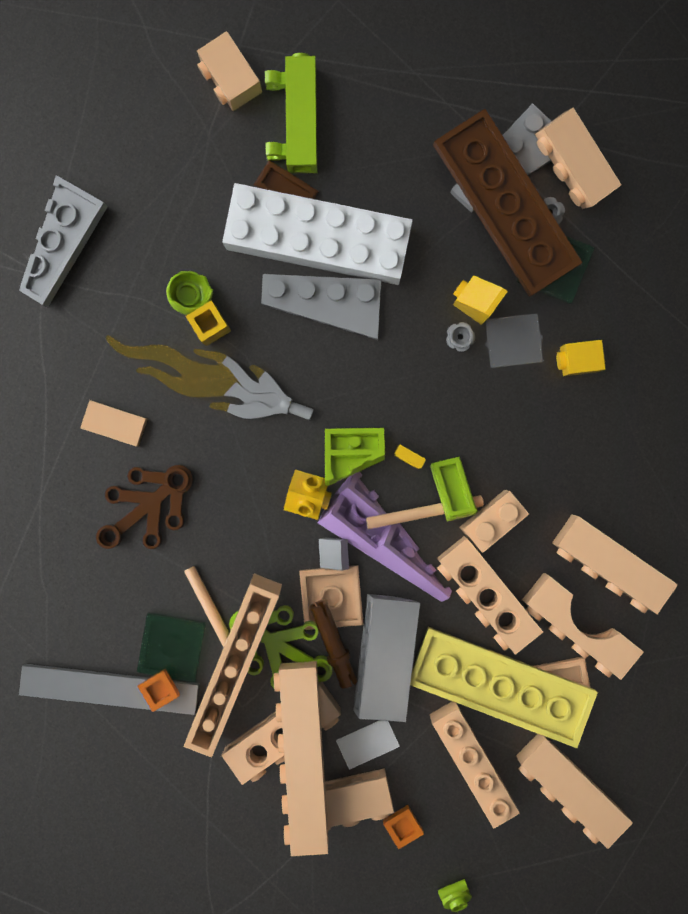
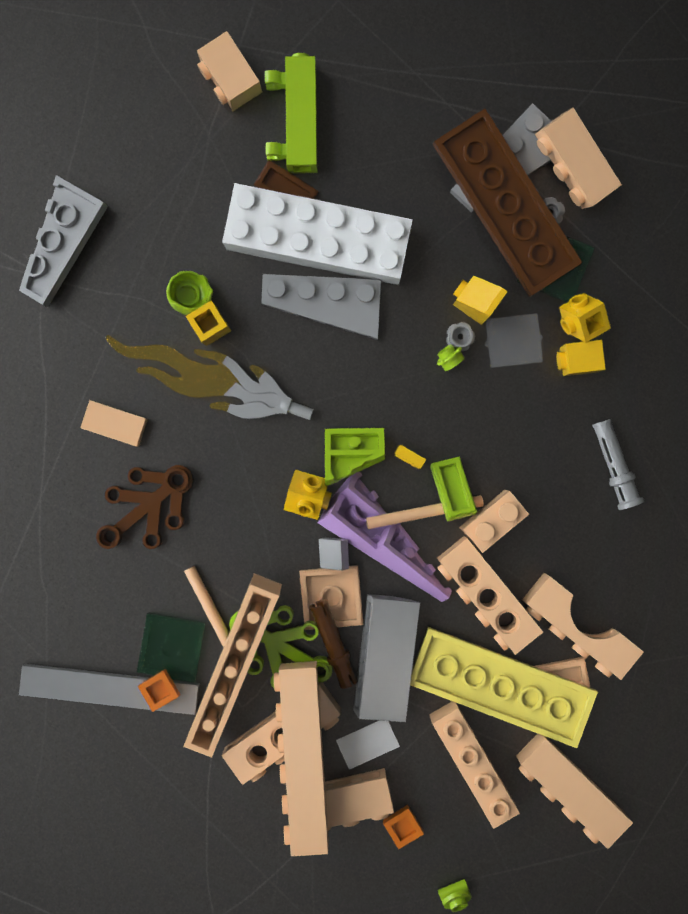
light nougat brick [552,514,678,615] -> none
none -> lime plate [437,344,465,371]
none -> yellow brick [559,293,611,343]
none -> light grey pin [592,419,645,510]

